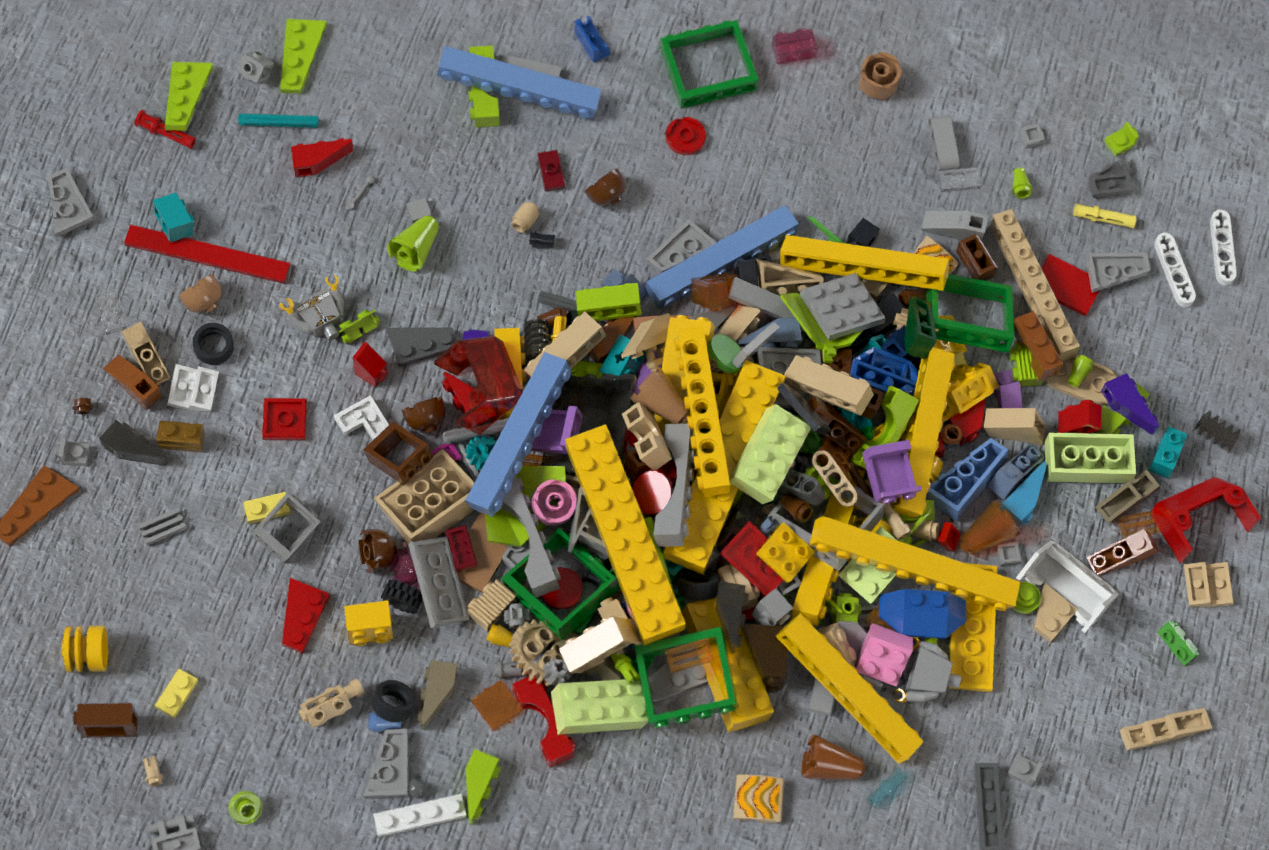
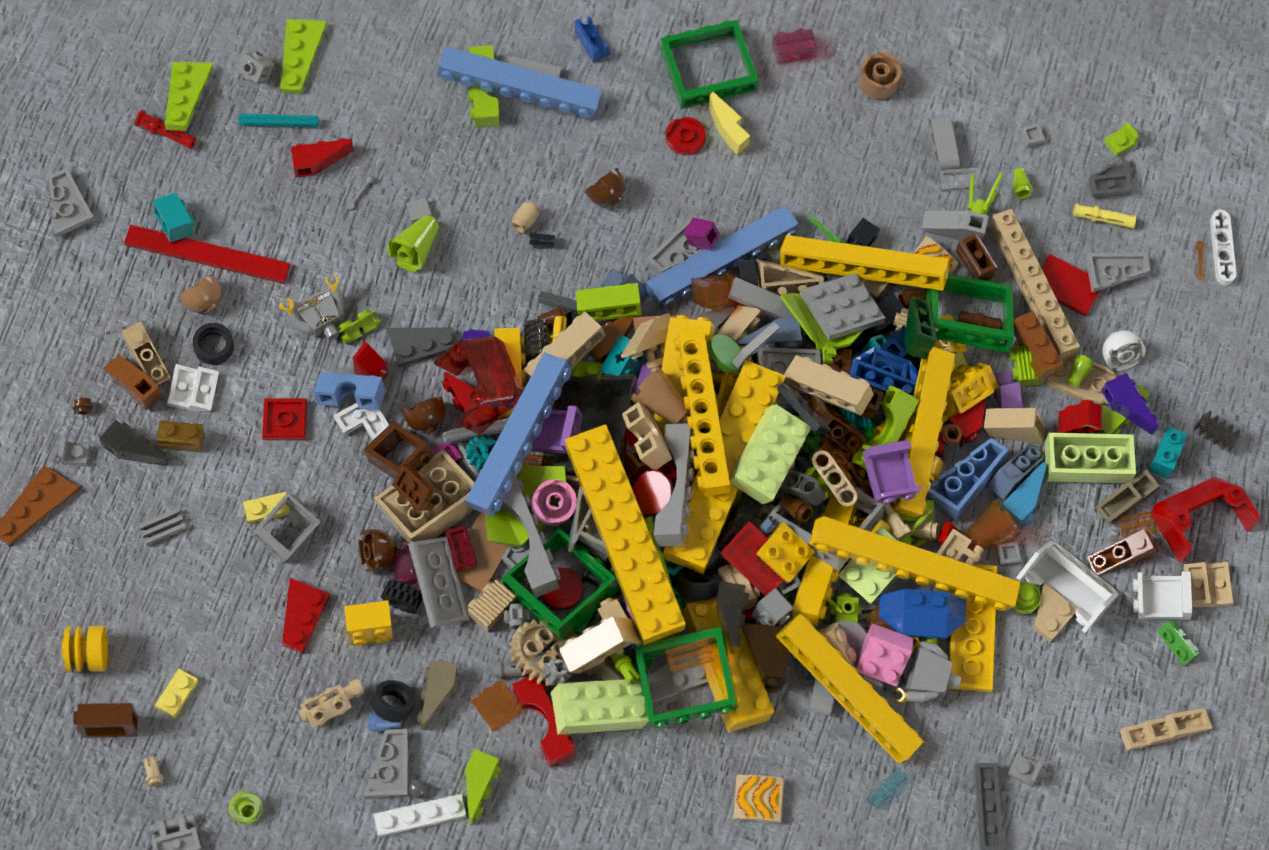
yellow cone [486,624,514,648] -> none
dark red plate [537,150,565,192] -> none
dark orange cone [801,734,865,780] -> none
white beam [1154,233,1196,307] -> none
none -> medium blue arch [314,372,386,410]
none -> reddish brown bracket [392,464,435,511]
none -> magenta brick [683,217,720,250]
none -> light yellow slope [709,92,750,155]
none -> tan plate [937,529,984,566]
none -> reddish brown pin [958,311,1002,330]
none -> lime plant [967,172,1003,215]
none -> white cylinder [1102,330,1146,371]
none -> white panel [1133,572,1192,620]
none -> clear orange hinge [1196,241,1204,280]

